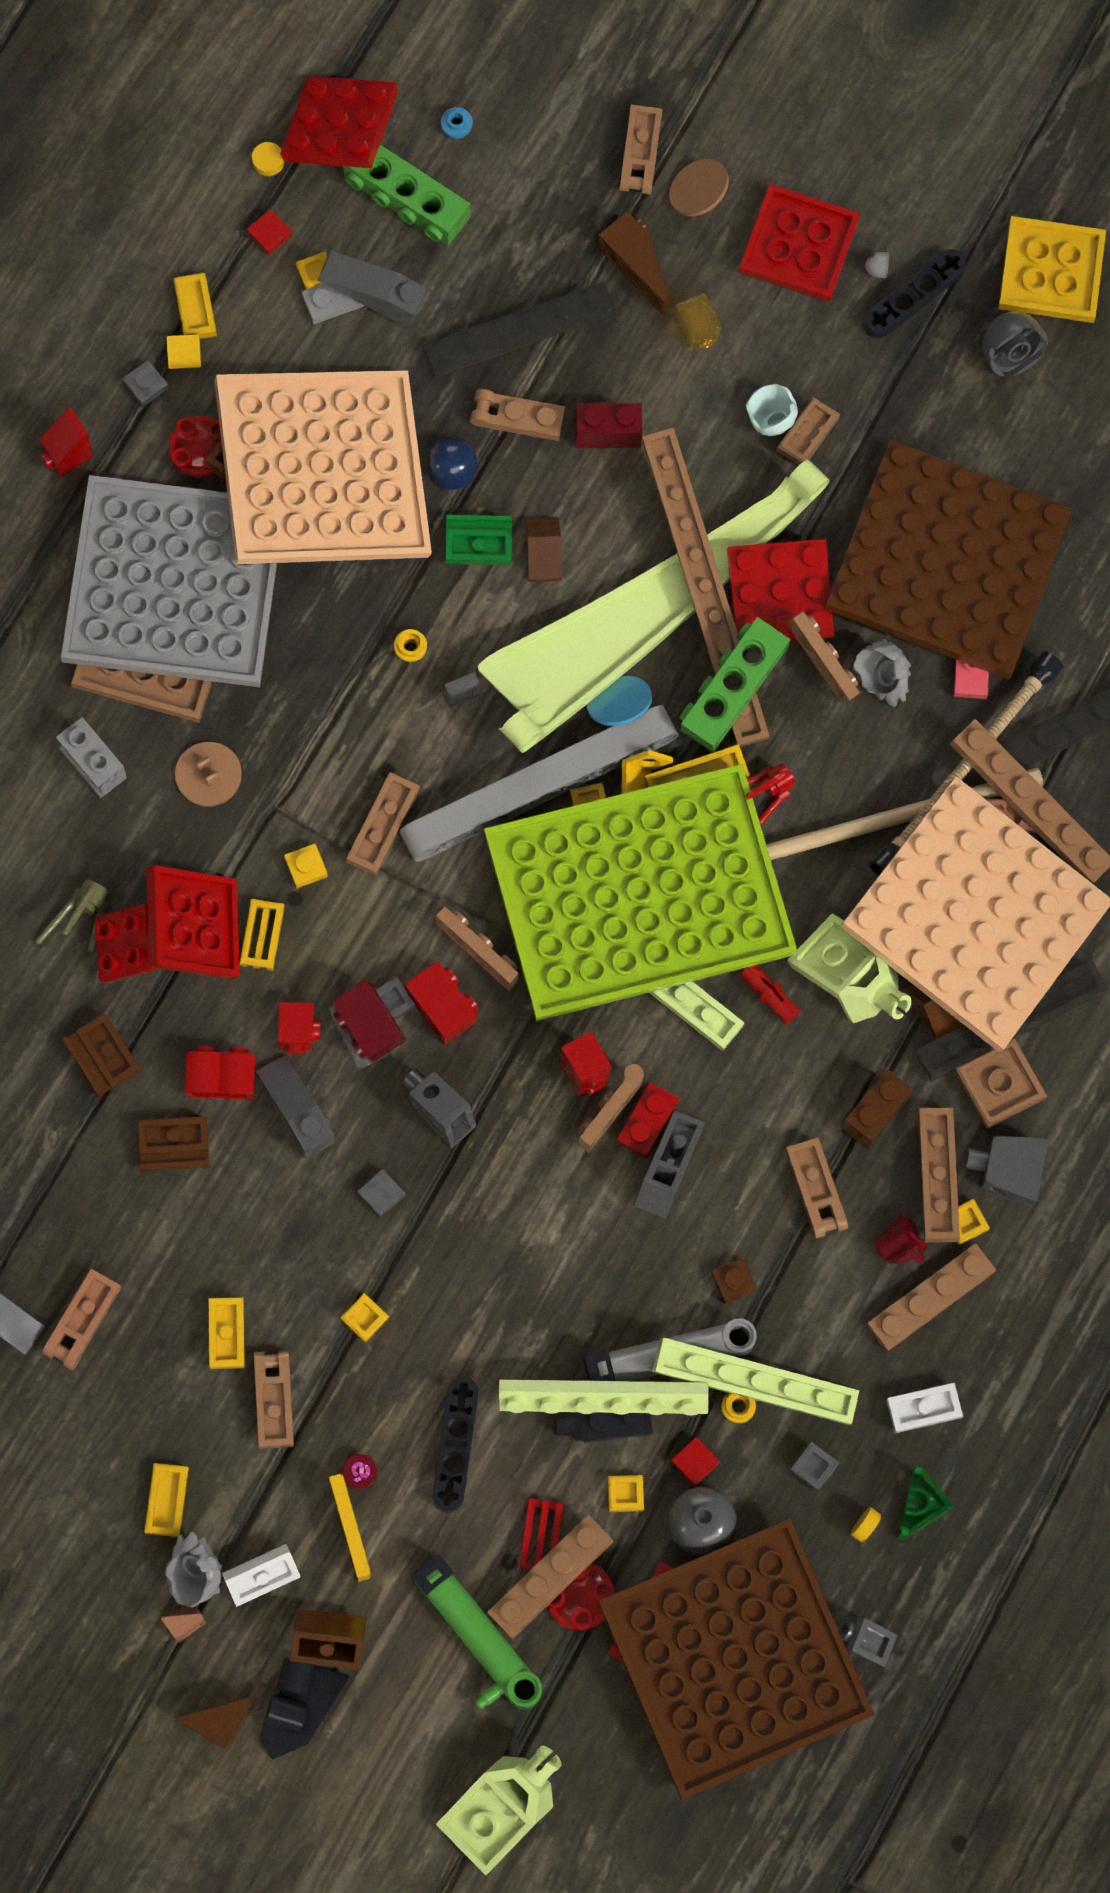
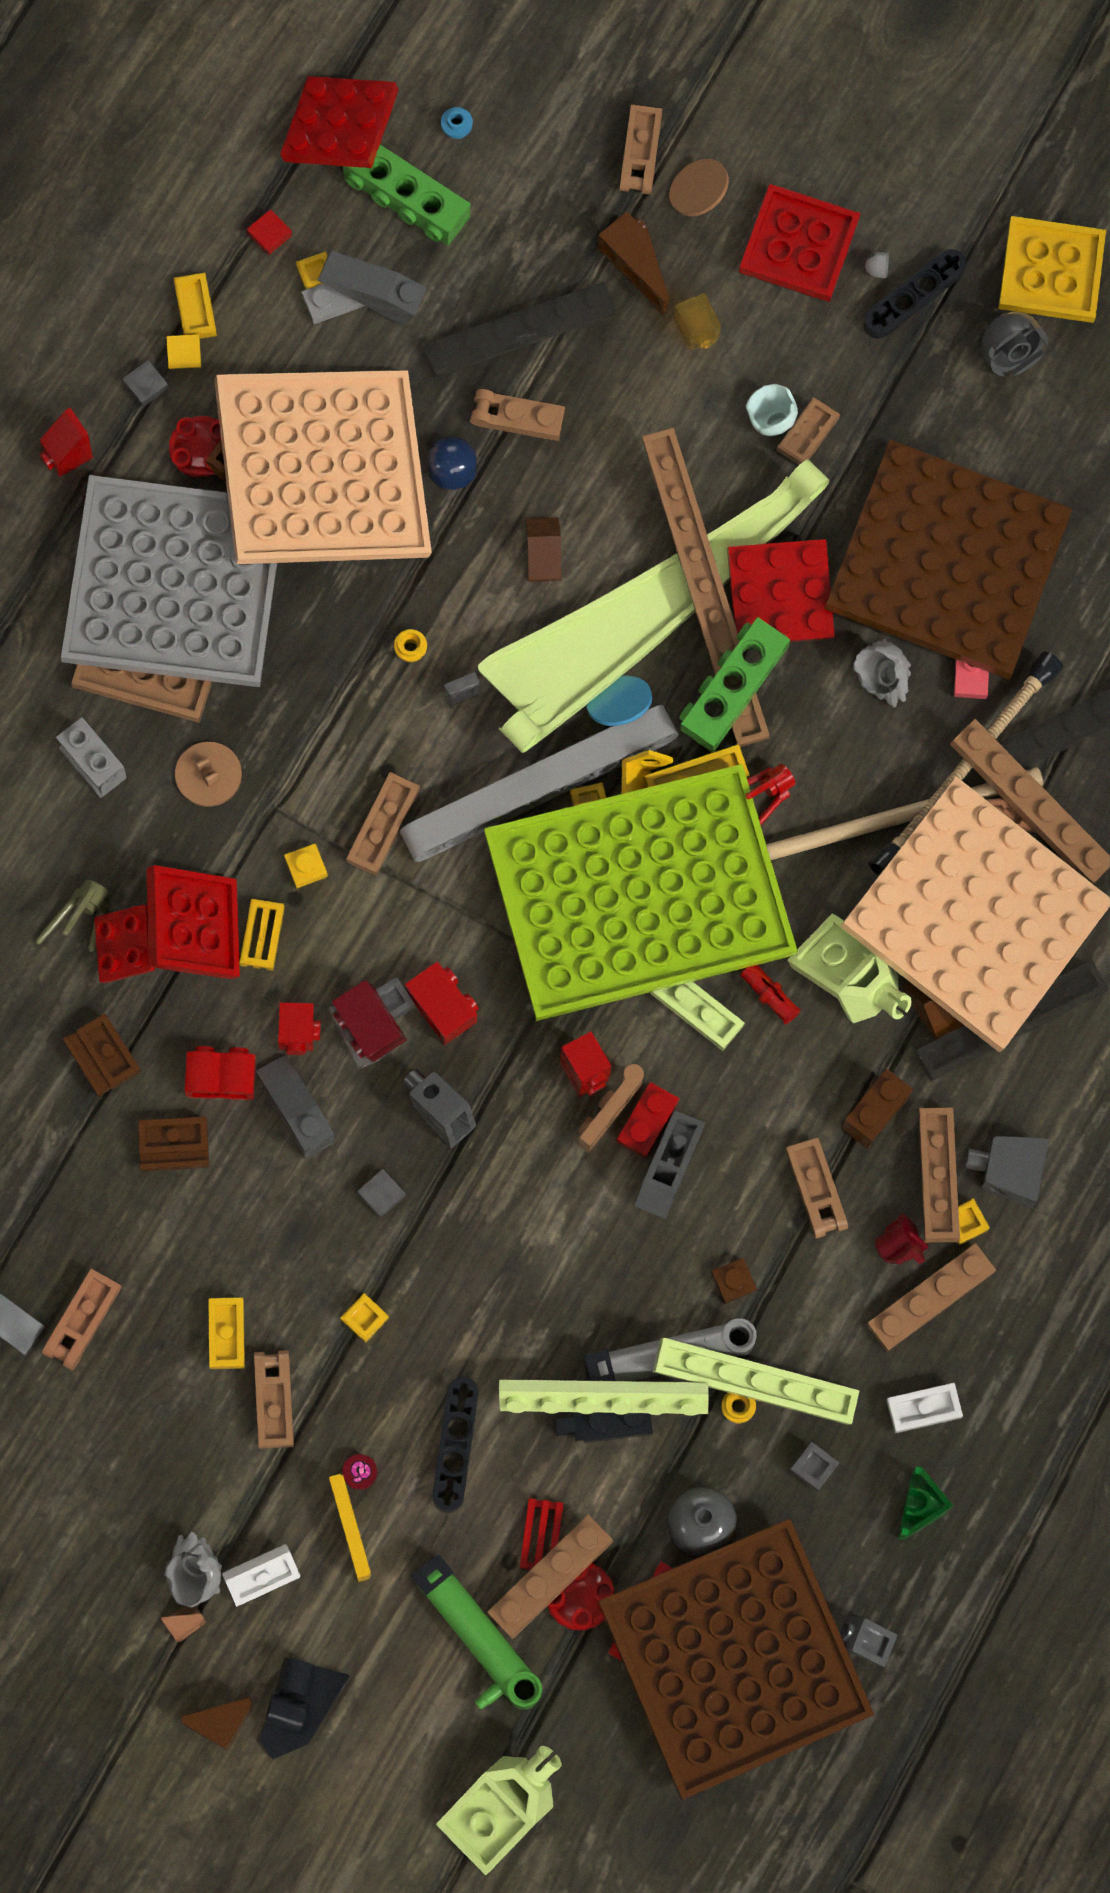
yellow tile [144,1463,189,1537] -> none
yellow tile [252,142,284,176] -> none
reddish brown brick [290,1609,367,1670] -> none
medium nougat plate [436,907,519,991] -> none
green plate [446,515,512,565] -> none
dark red brick [575,403,642,448] -> none
yellow tile [608,1475,644,1512] -> none
red tile [671,1437,720,1487] -> none
medium nougat plate [785,611,860,703] -> none
yellow tile [850,1507,881,1542] -> none
medium nougat plate [954,1038,1047,1129] -> none

